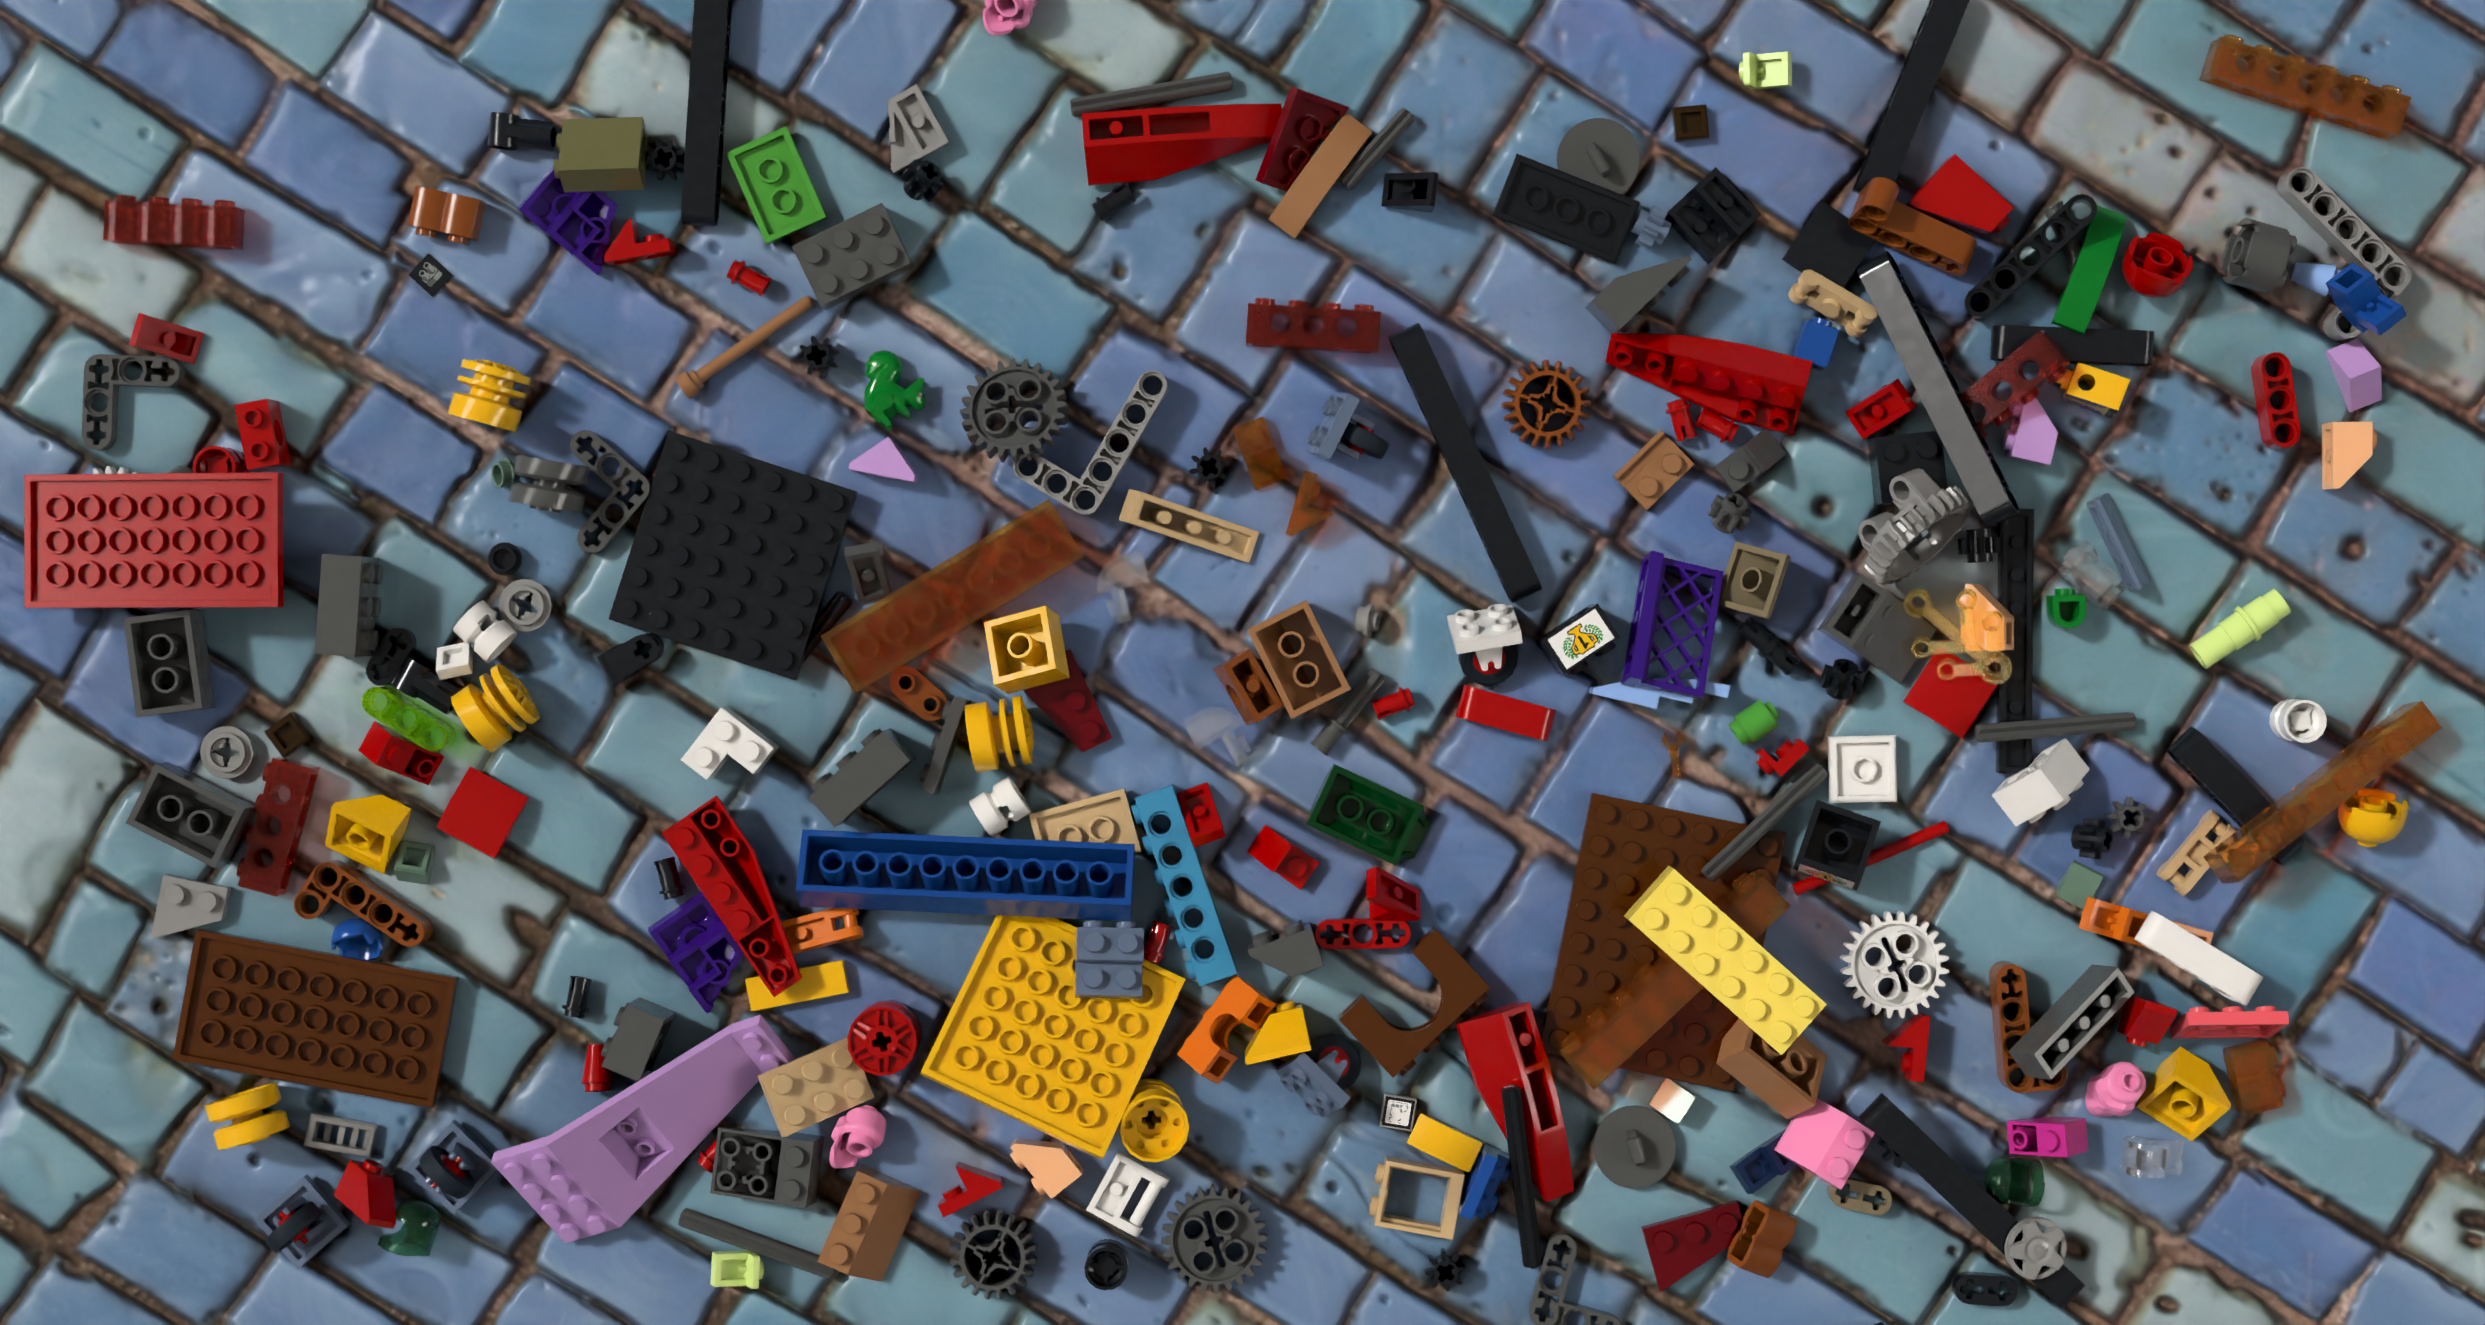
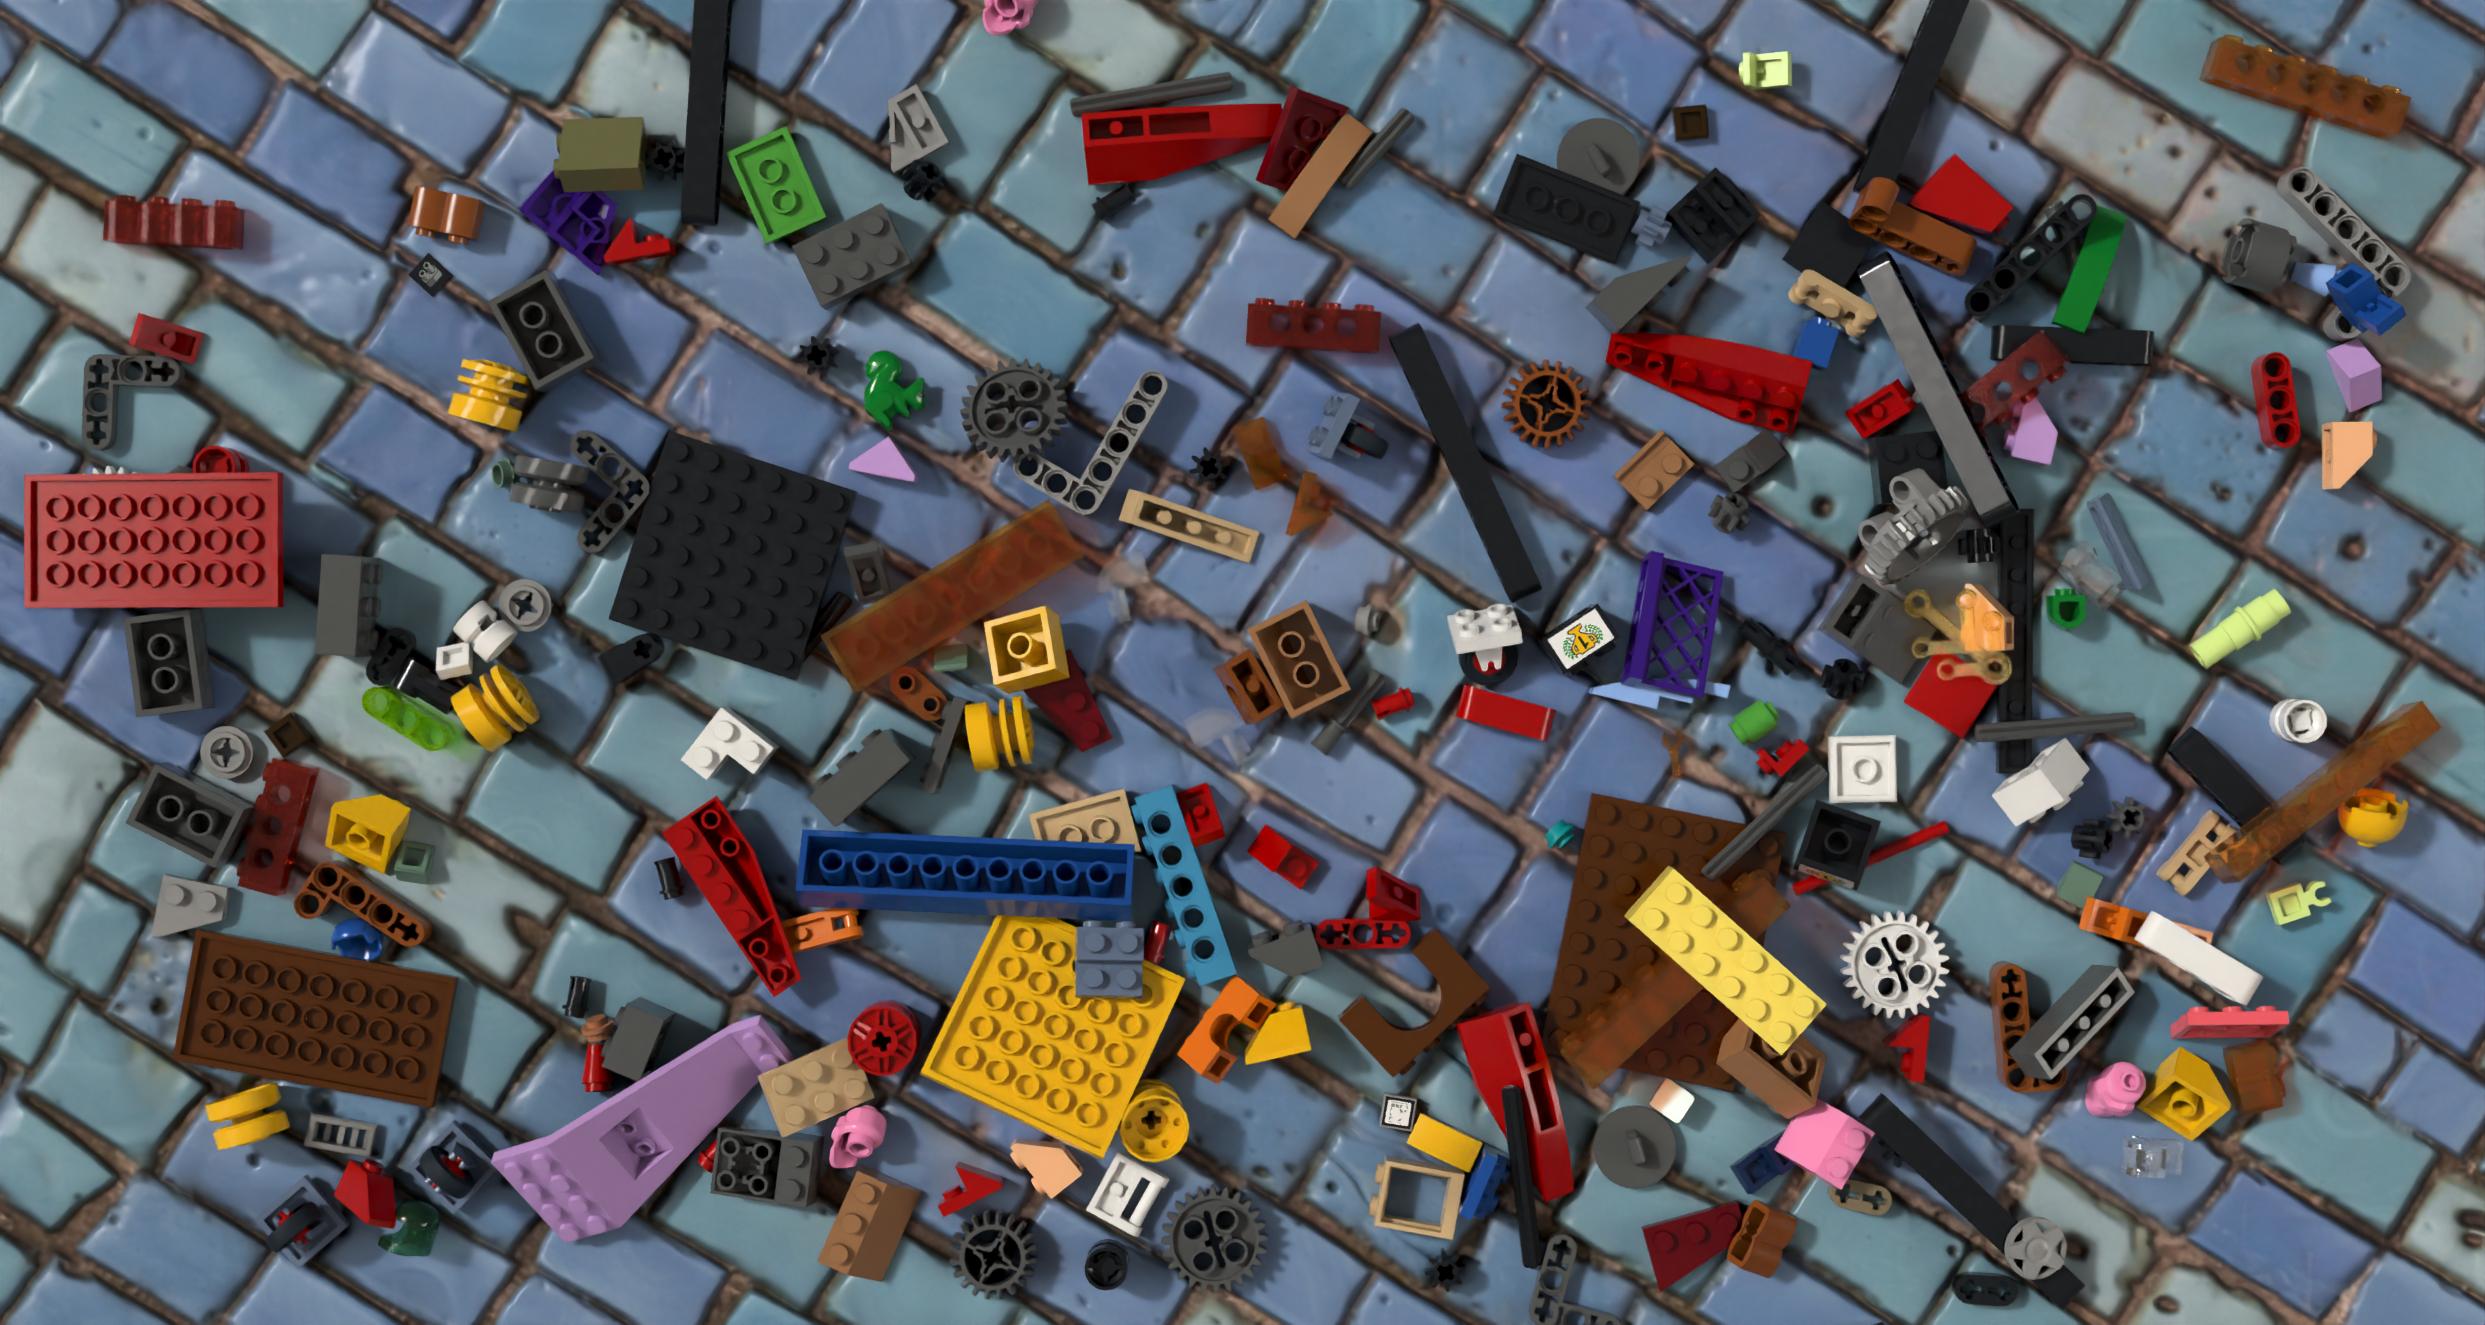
red brick [234,399,291,472] -> none
red slope [358,721,444,785] -> none
red slope [437,766,529,860] -> none
black piece [487,112,557,152] -> none
black plate [488,542,522,575] -> none
dark purple slope [648,892,744,1014] -> none
medium nougat piece [674,296,814,400] -> none
dark grey axle [678,1208,835,1279] -> none
yellowish green bracket [710,1250,764,1289] -> none
red pin [726,260,772,297] -> none
yellow tile [745,959,850,1011] -> none
white wheel [969,776,1031,837] -> none
sand blue plate [1275,1034,1362,1118] -> none
dark green slope [1305,763,1431,866] -> none
black slope [1381,172,1438,213] -> none
red pin [1665,398,1697,442] -> none
red pin [1694,407,1739,443] -> none
dark tan slope [1718,541,1791,620] -> none
clear green helmet [1984,1156,2045,1208] -> none
dark pink slope [2007,1116,2088,1158] -> none
yellow torso [2047,363,2130,419] -> none
red slope [2117,995,2178,1047] -> none
red cylinder [2122,232,2193,298] -> none
none -> dark grey brick [488,270,602,392]
none -> nougat plate [581,1014,614,1042]
none -> sand green slope [934,644,970,672]
none -> teal plate [1544,819,1575,850]
none -> yellowish green plate [2265,880,2331,925]

